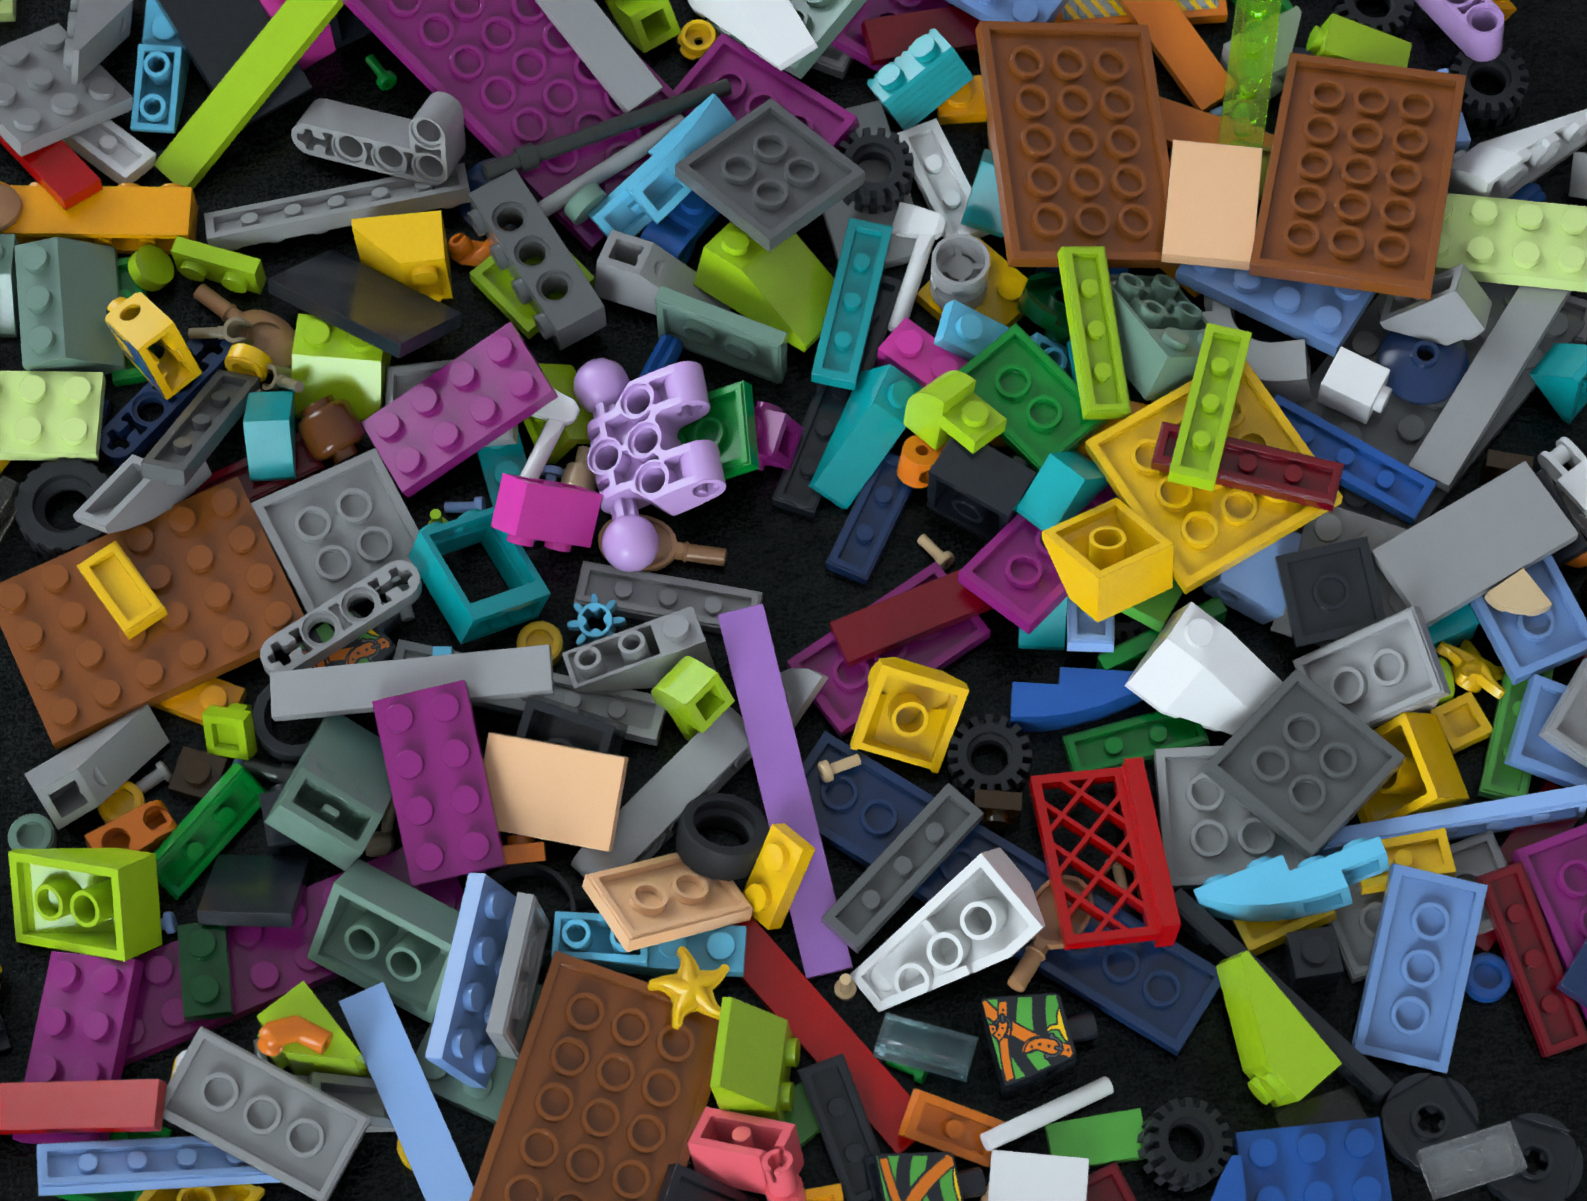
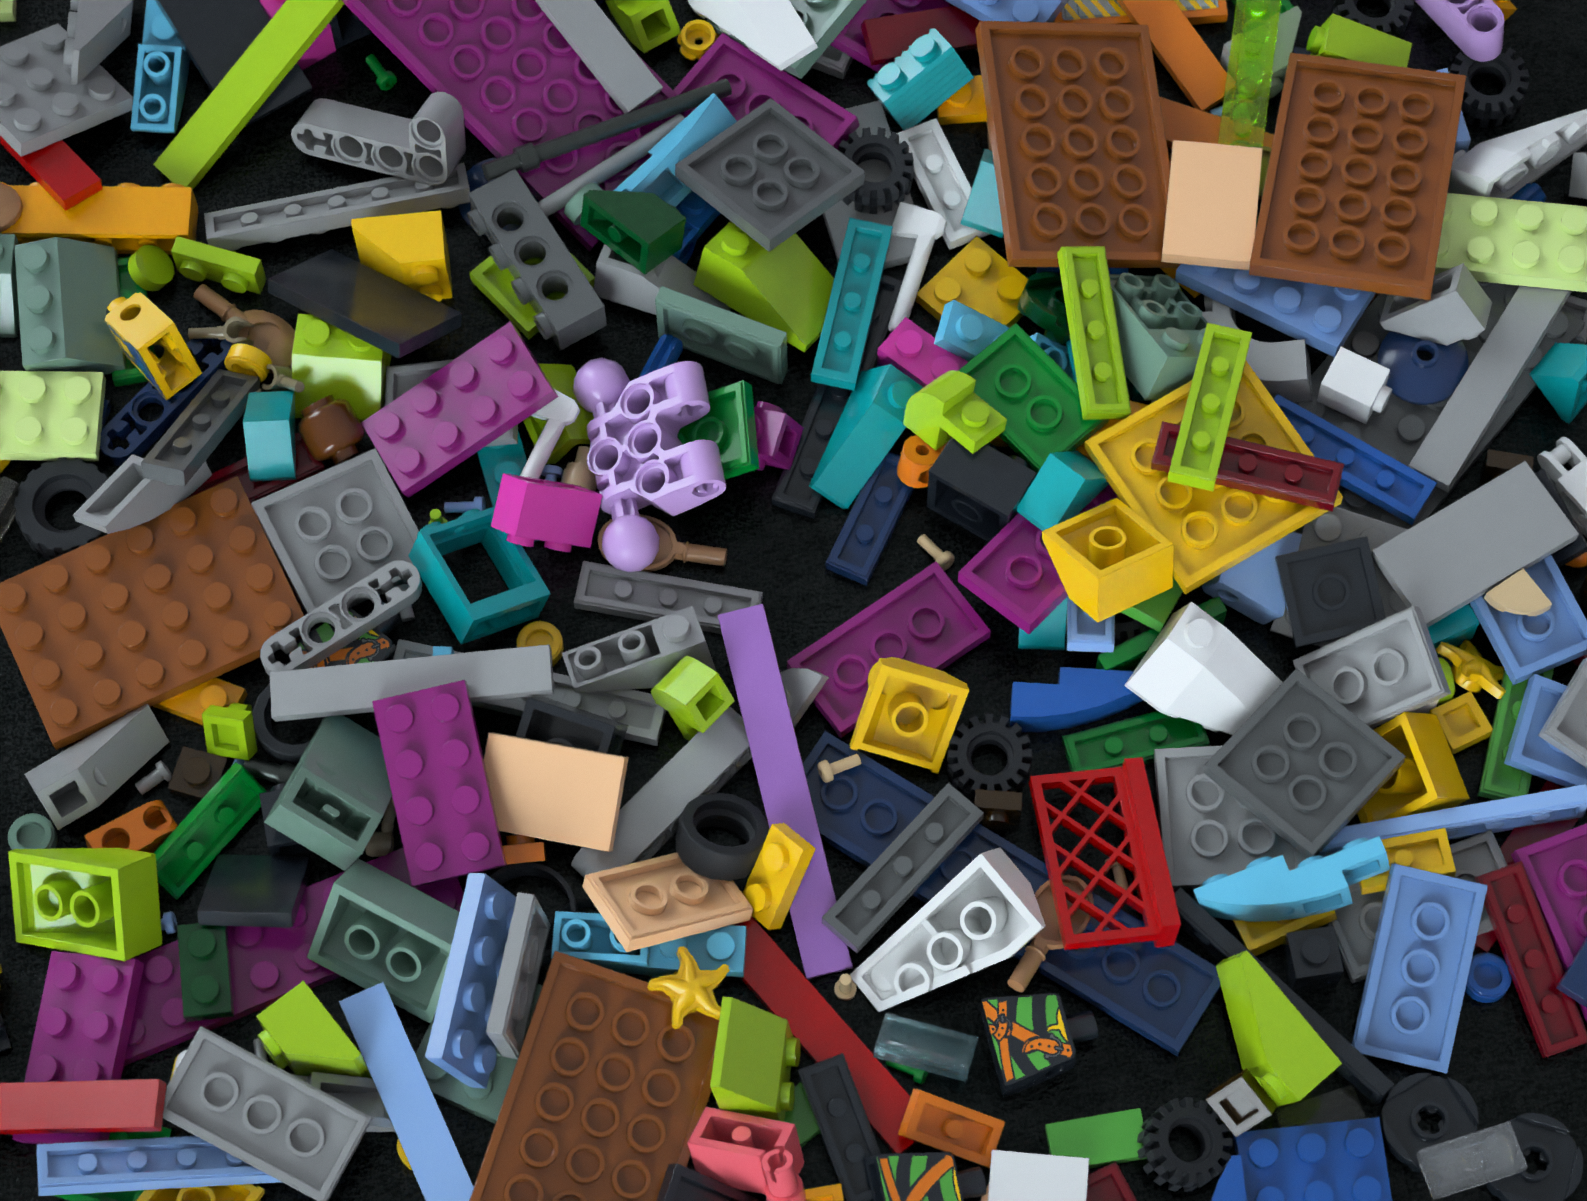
white plate [63,120,156,184] -> none
yellow tile [77,540,168,640] -> none
yellow tile [97,781,146,824] -> none
orange arm [257,1015,333,1057] -> none
orange arm [448,227,509,266] -> none
medium azure gear [567,594,626,647] -> none
dark red tile [830,569,994,668] -> none
light grey wheel [930,233,990,309] -> none
white bar [980,1076,1114,1151] -> none
none -> dark green slope [580,190,686,274]
none -> plate [1206,1068,1277,1137]

